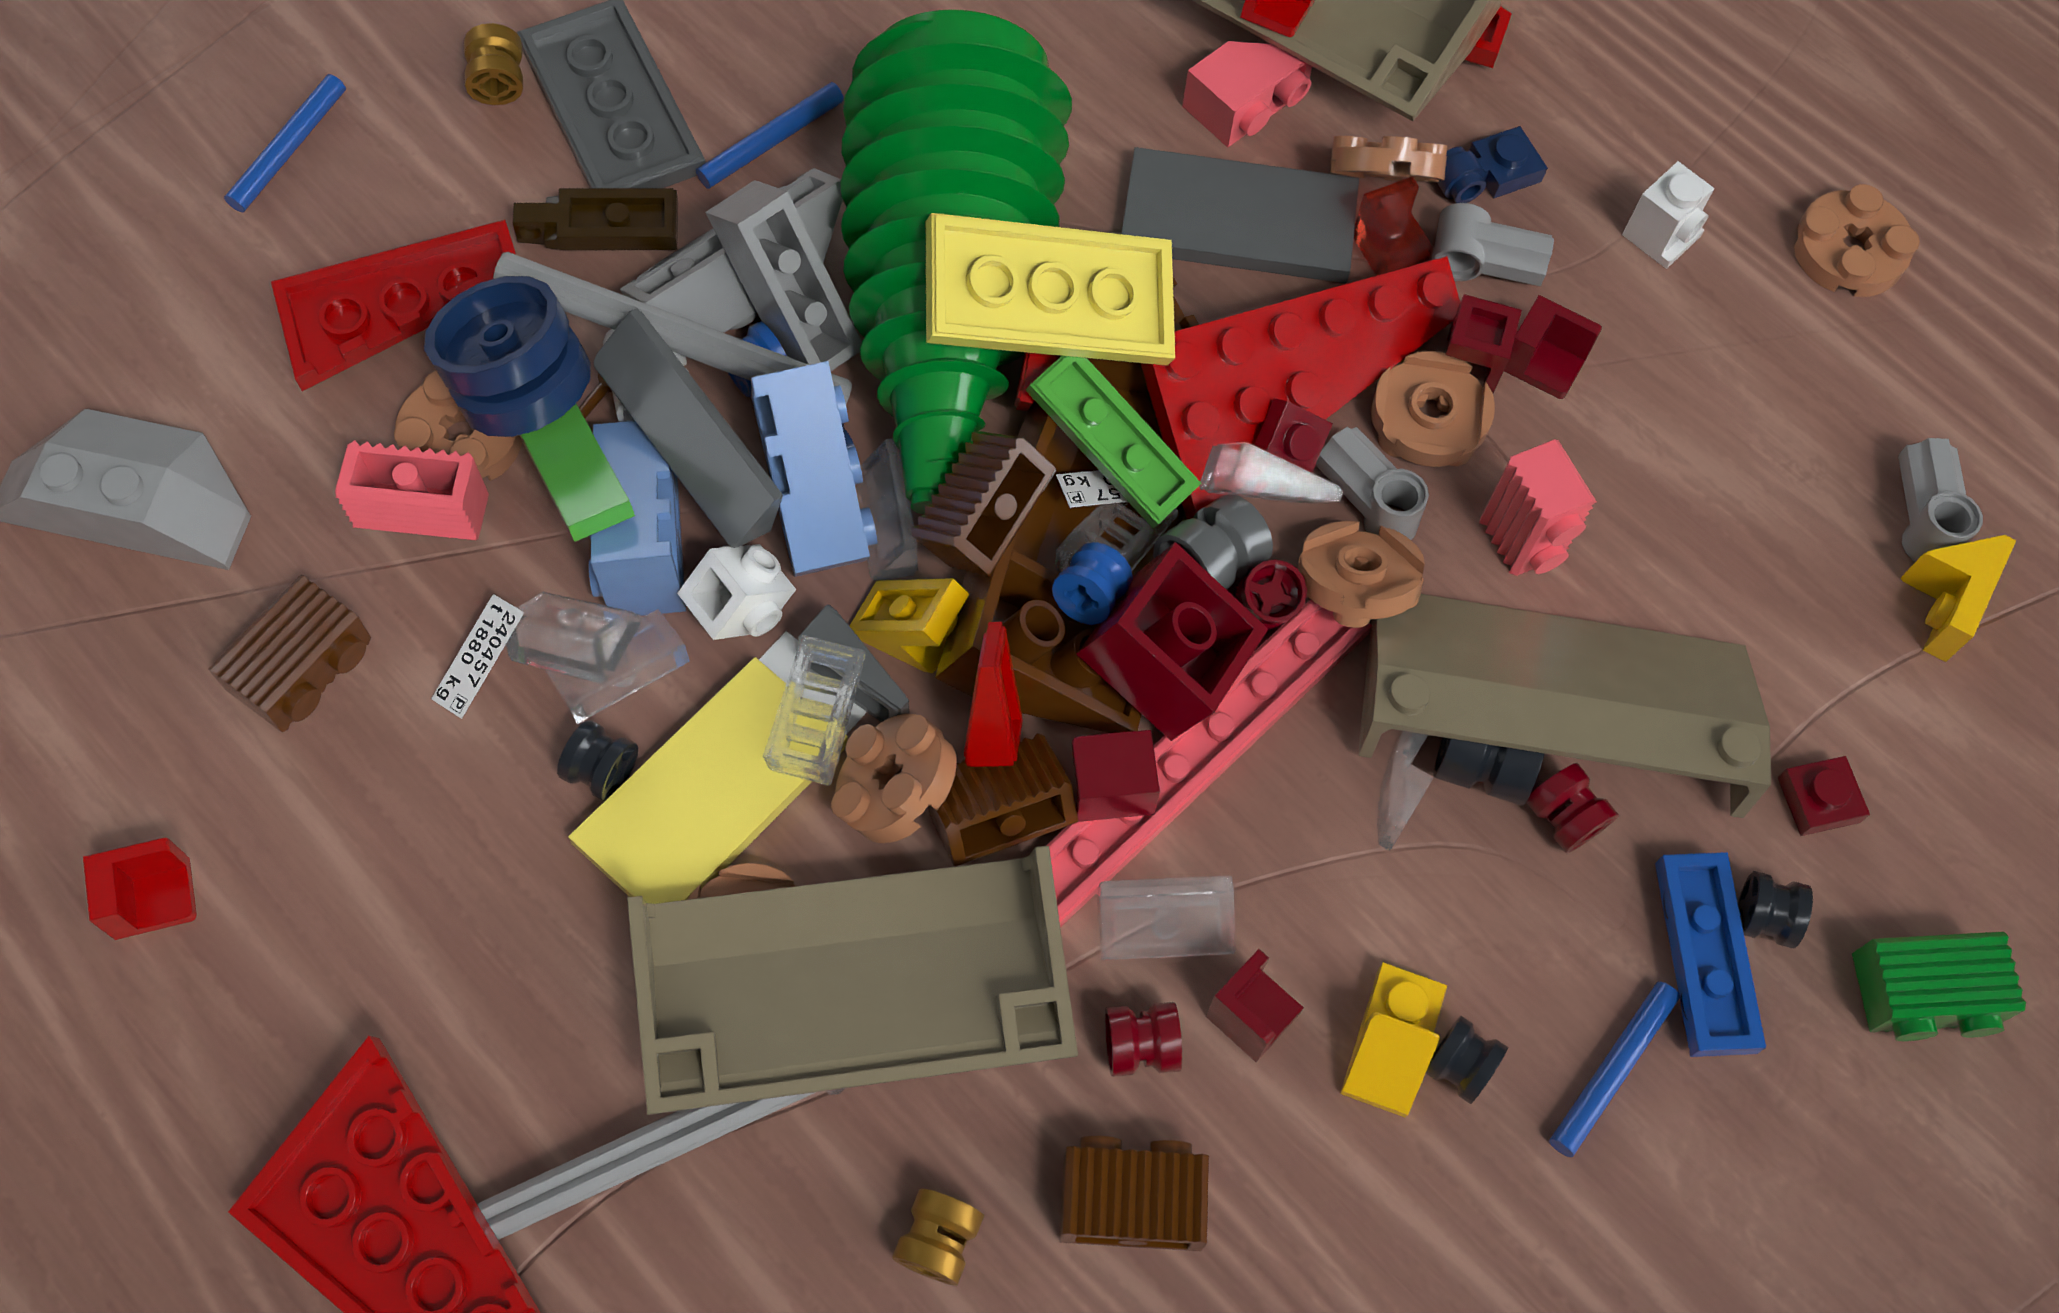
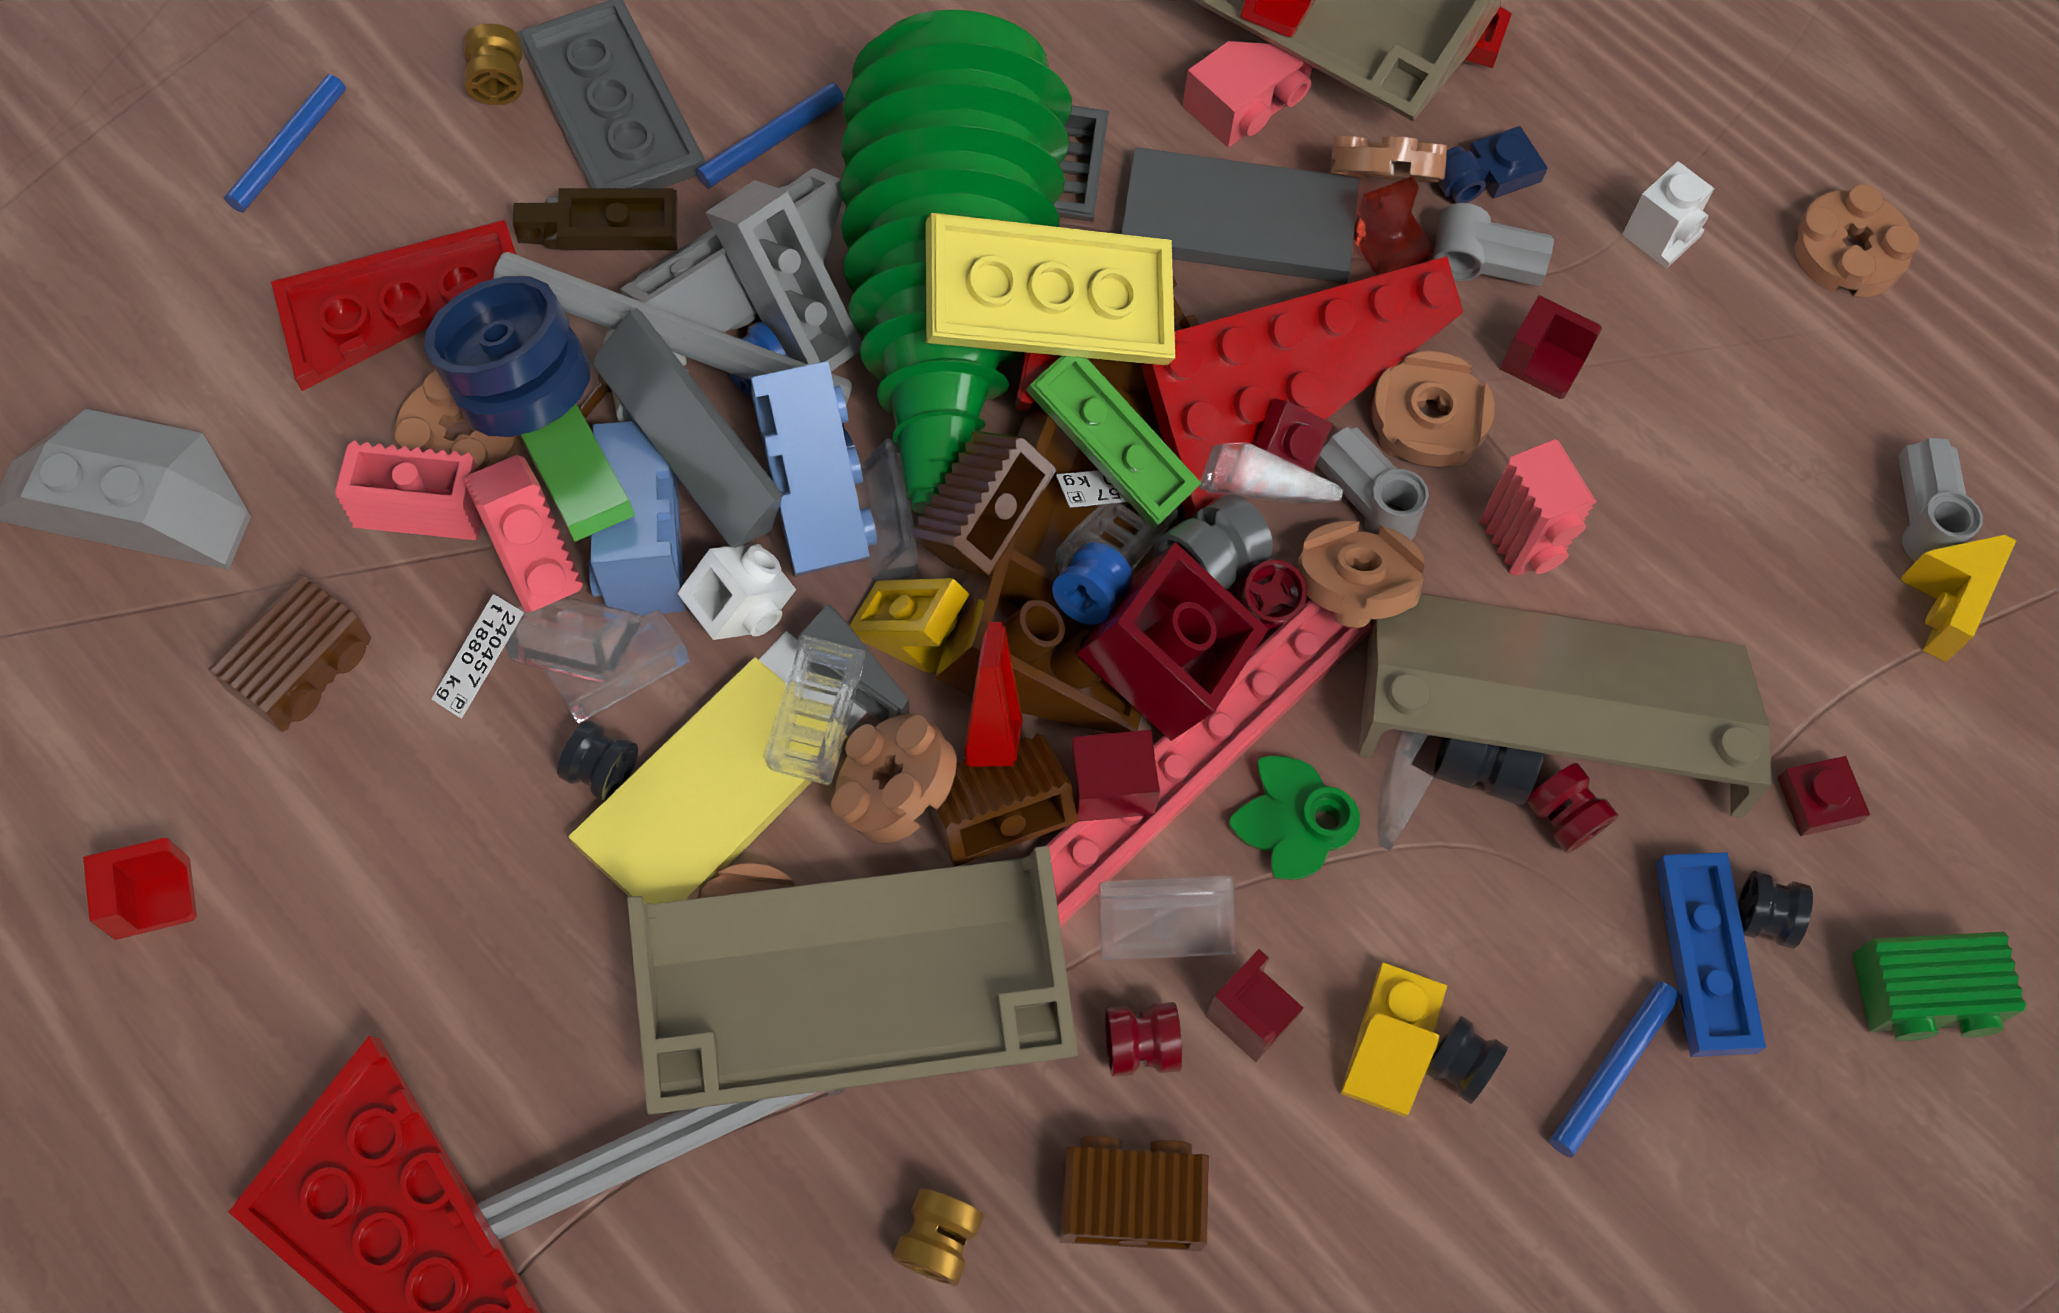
dark red panel [1446,294,1522,393] -> none
none -> coral brick [463,455,583,612]
none -> dark grey slope [1054,105,1109,222]
none -> green plate [1228,756,1360,880]

